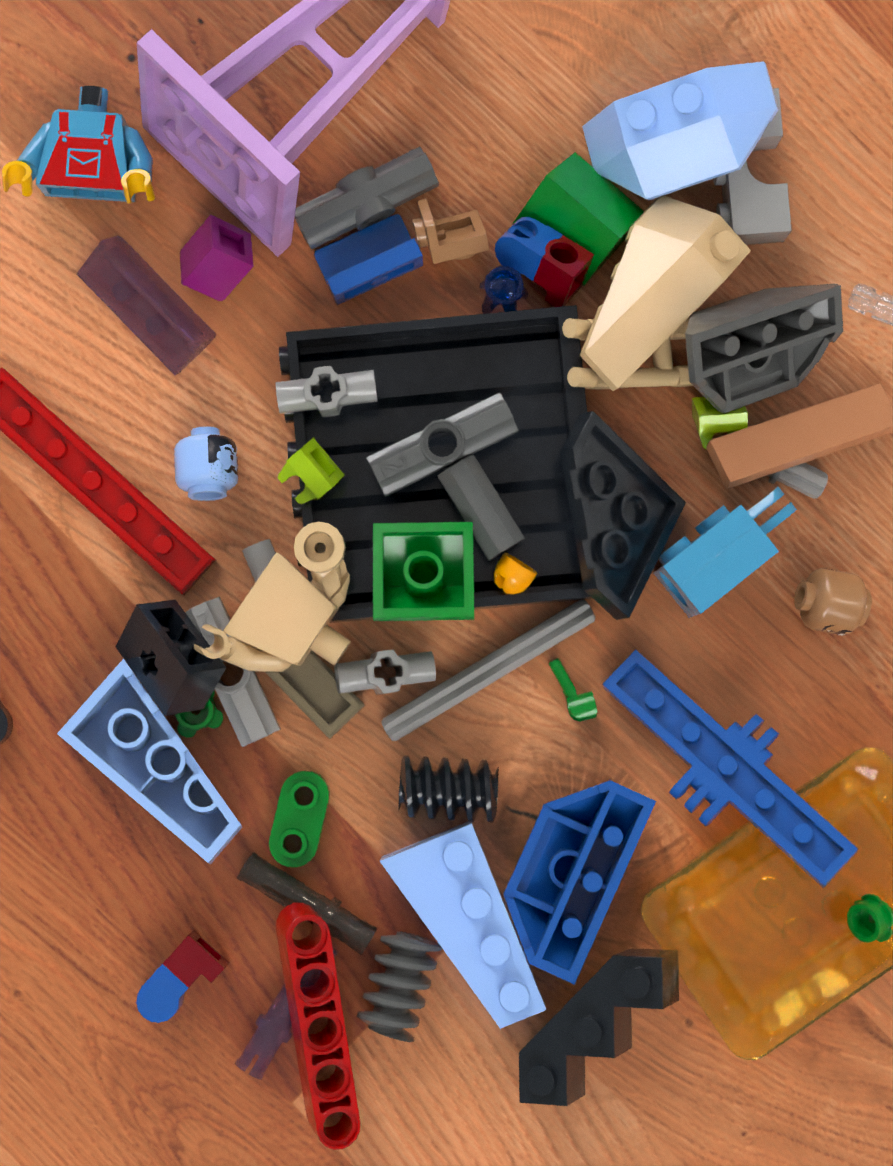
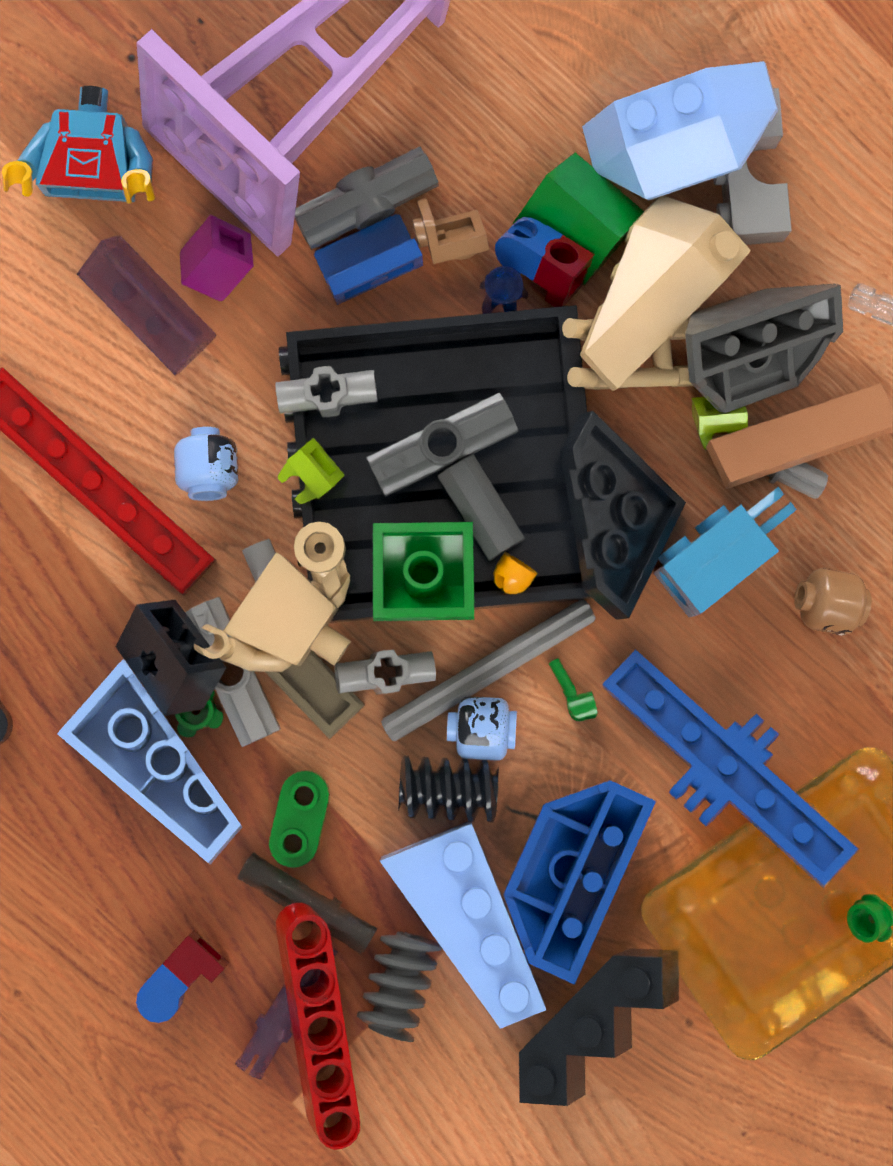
none -> light blue head [447,696,517,761]

